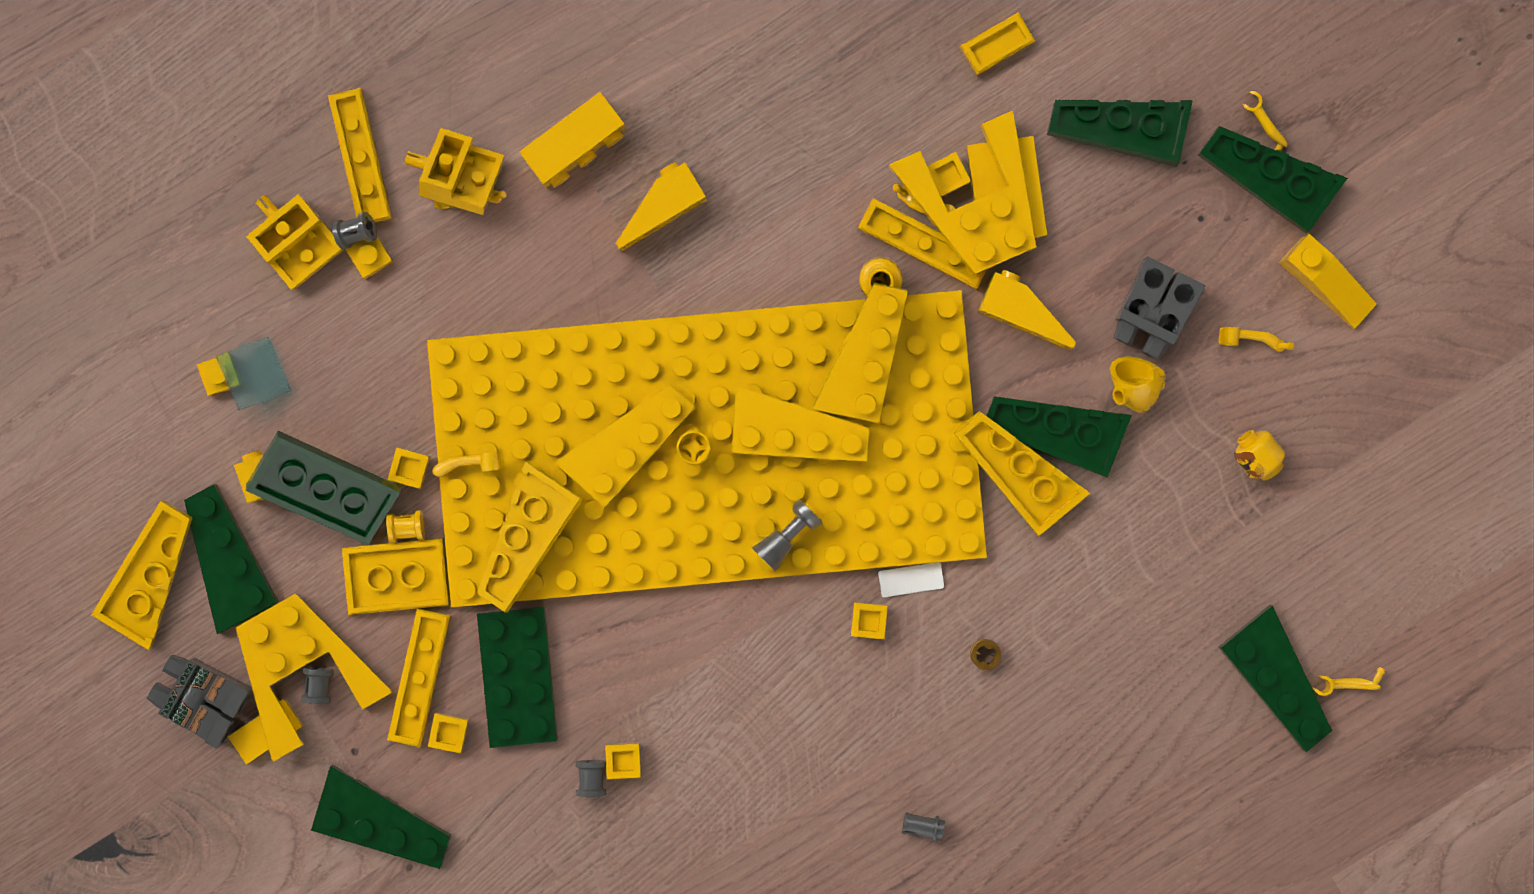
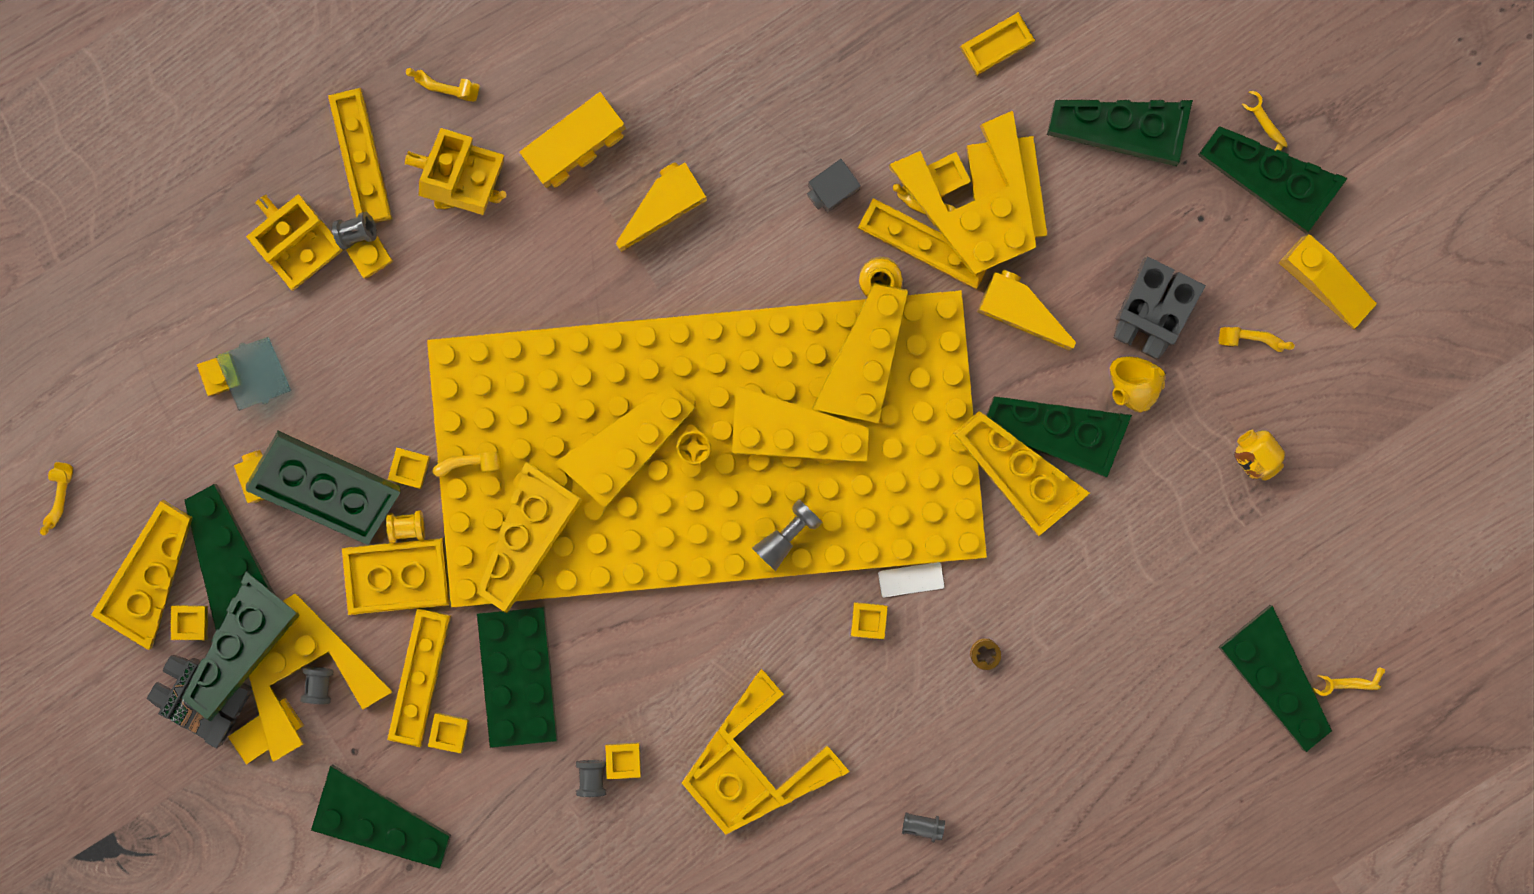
none -> yellow piece [40,462,73,535]
none -> yellow tile [171,605,208,640]
none -> dark green wing [182,572,300,721]
none -> yellow piece [406,68,480,102]
none -> yellow wing [681,669,850,835]
none -> dark grey brick [807,159,861,213]

